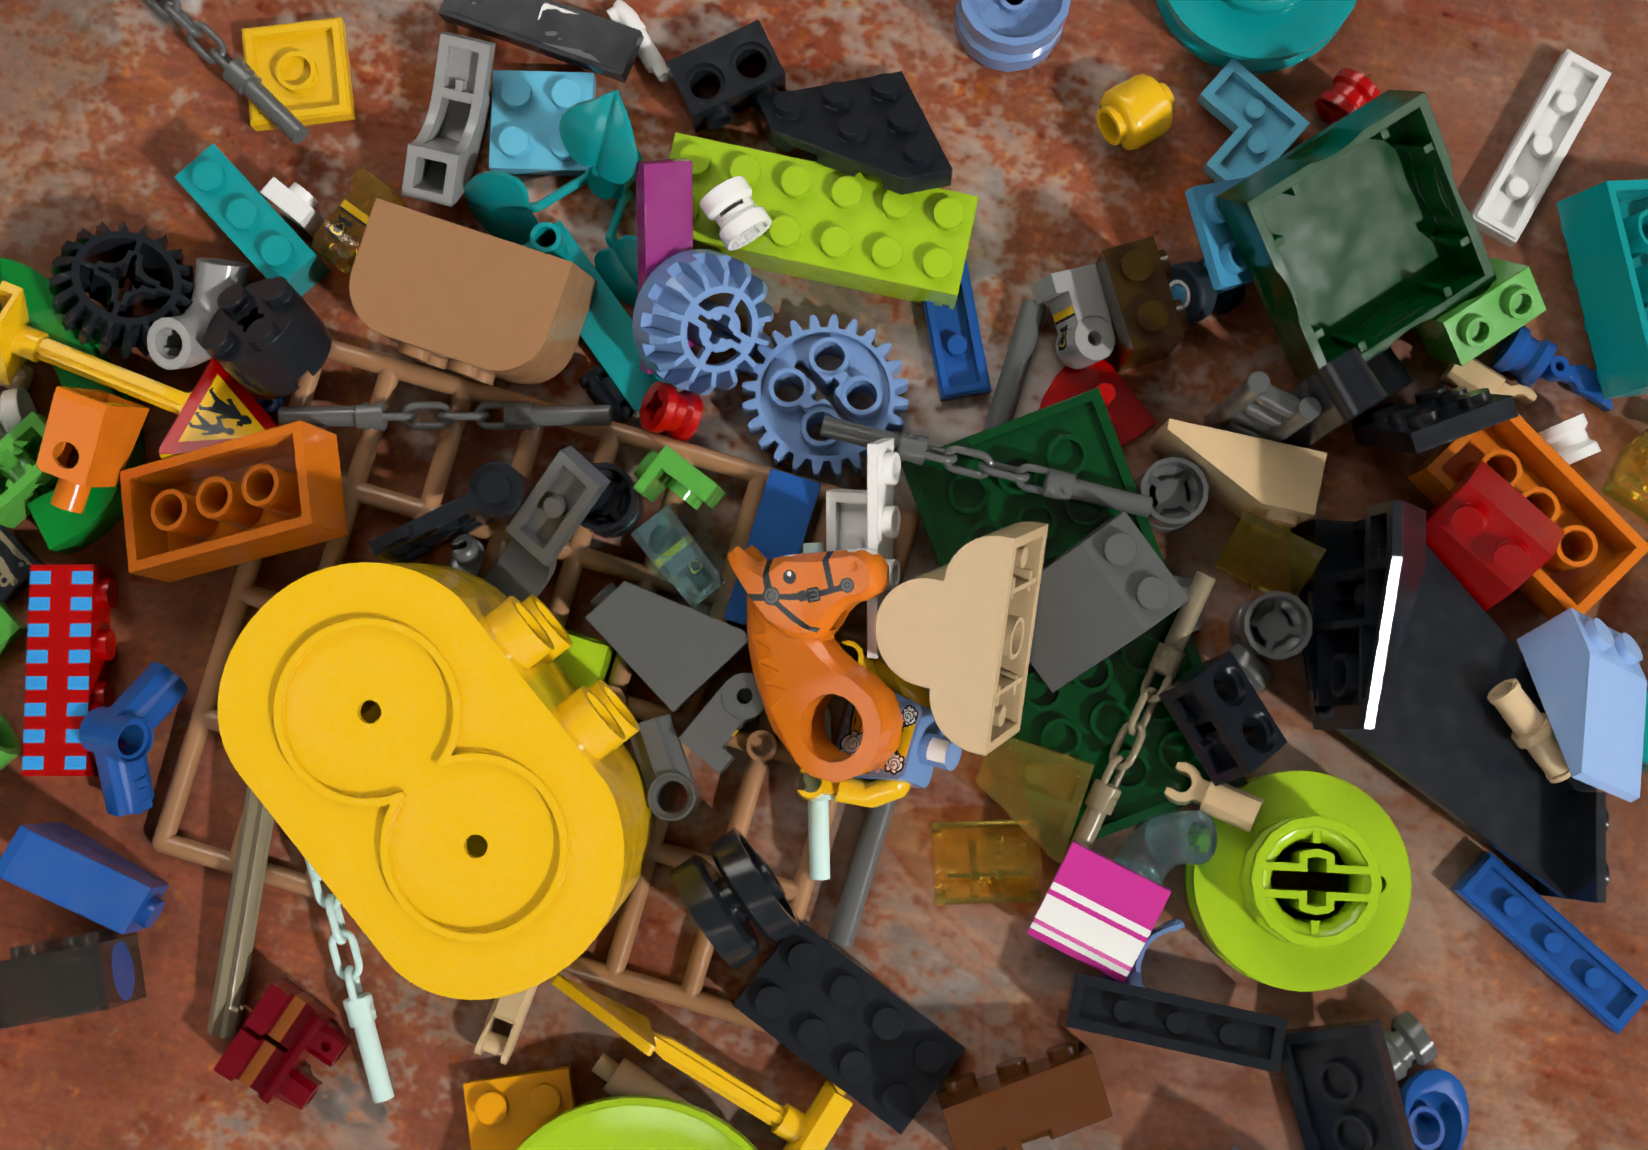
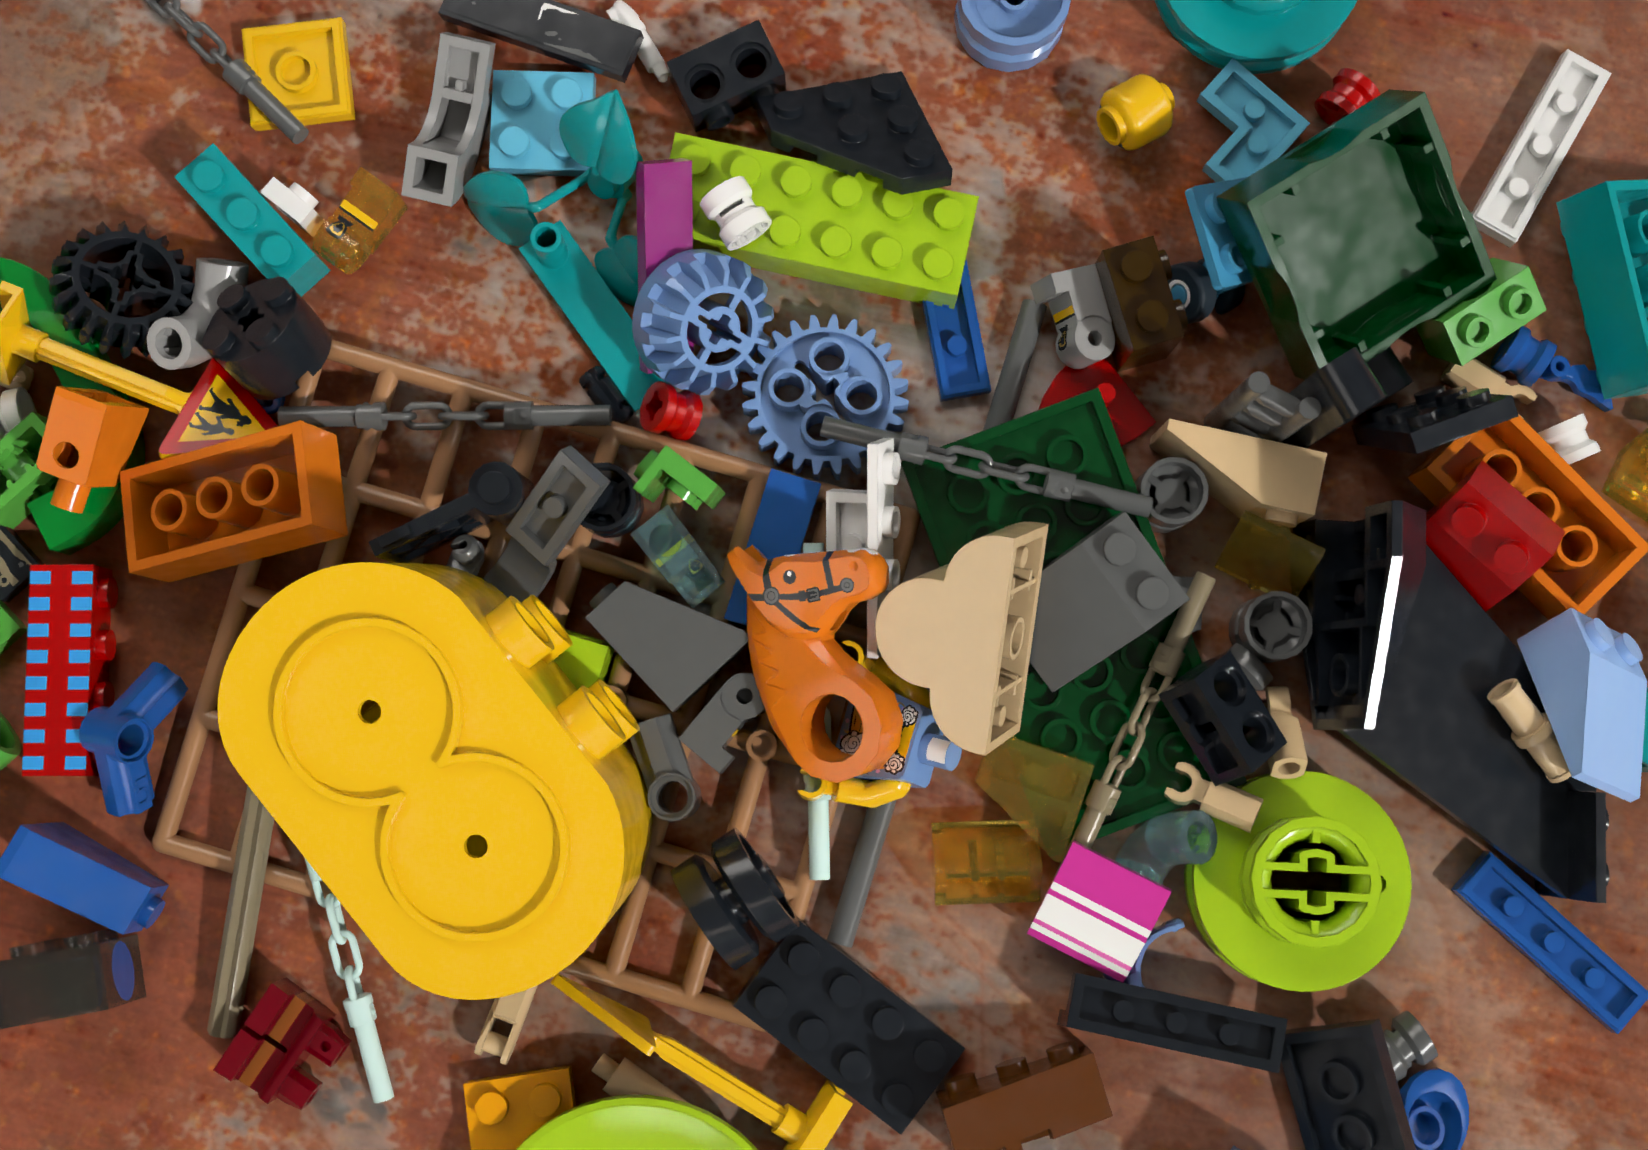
medium nougat brick [349,198,598,386] -> none
none -> tan bar [1263,686,1308,779]

